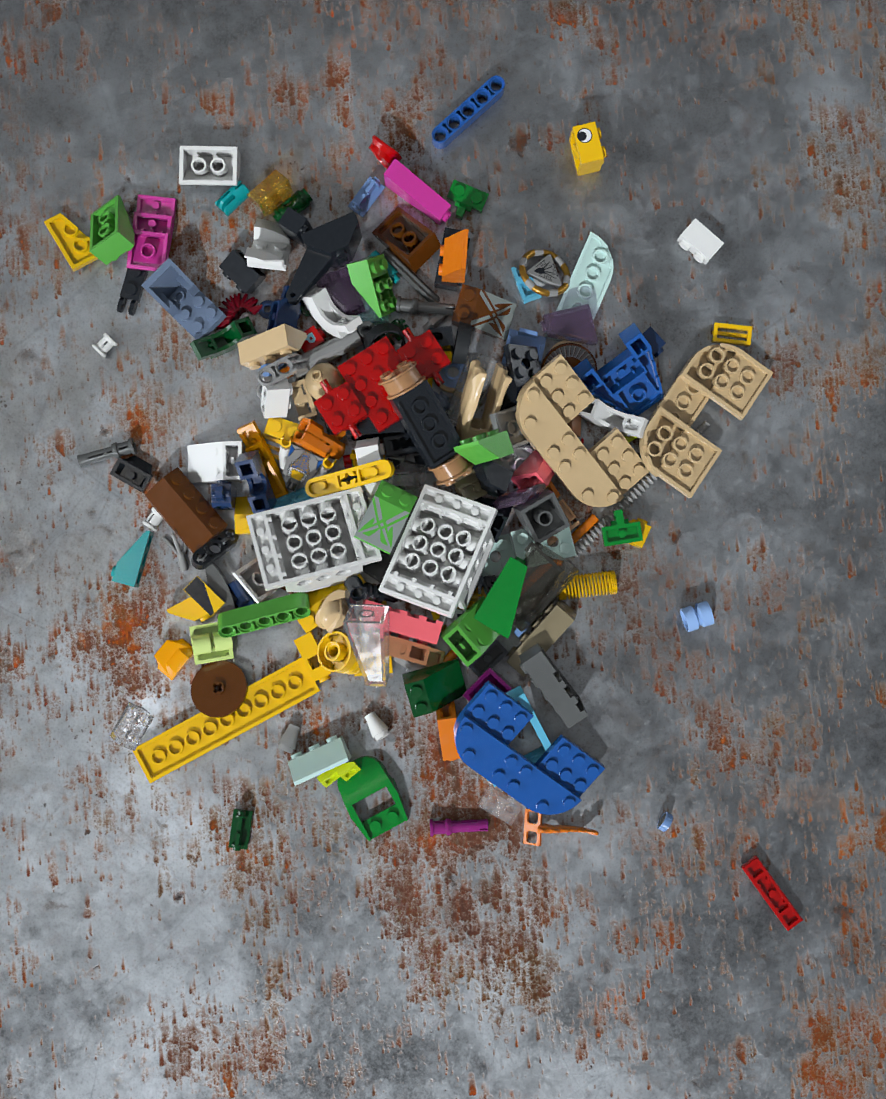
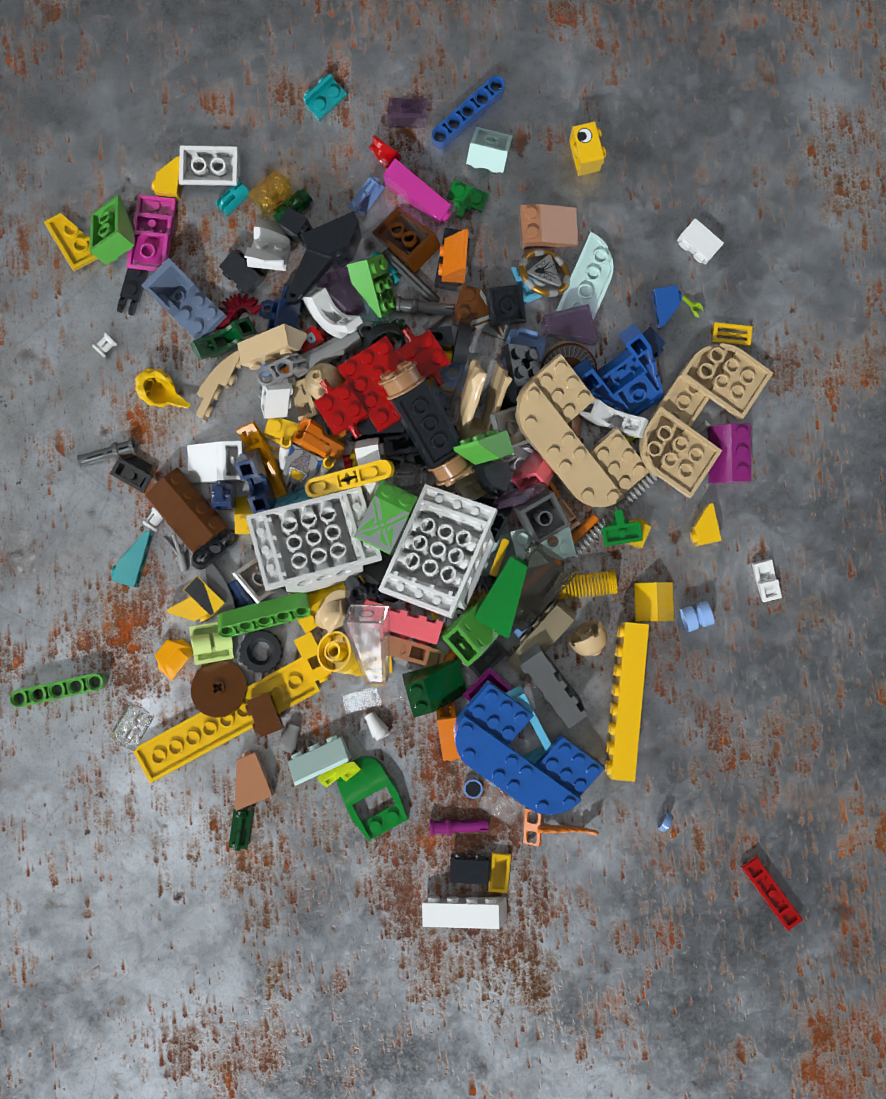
none -> bright green beam [10,673,108,707]
none -> yellow hair [135,367,191,409]
none -> yellow slope [152,156,182,200]
none -> tan slope [196,351,243,421]
none -> nougat slope [235,749,275,810]
none -> black tyre [239,630,283,673]
none -> reddish brown brick [245,691,284,738]
none -> teal bracket [303,73,347,121]
none -> clear slope [341,679,402,714]
none -> clear purple slope [387,98,427,128]
none -> white wedge [422,896,507,929]
none -> black brick [449,853,489,885]
none -> black tile [463,779,483,799]
none -> light aqua slope [466,127,513,173]
none -> black tile [485,284,527,328]
none -> yellow tile [488,852,511,893]
none -> yellow tile [489,538,510,577]
none -> nougat slope [519,204,578,249]
none -> tan cylinder [567,620,607,656]
none -> yellow brick [604,622,649,782]
none -> yellow slope [634,582,674,622]
none -> blue slope [652,285,682,330]
none -> lime hand [682,294,705,318]
none -> yellow slope [690,503,722,546]
none -> magenta slope [707,424,751,484]
none -> white slope [752,558,782,602]

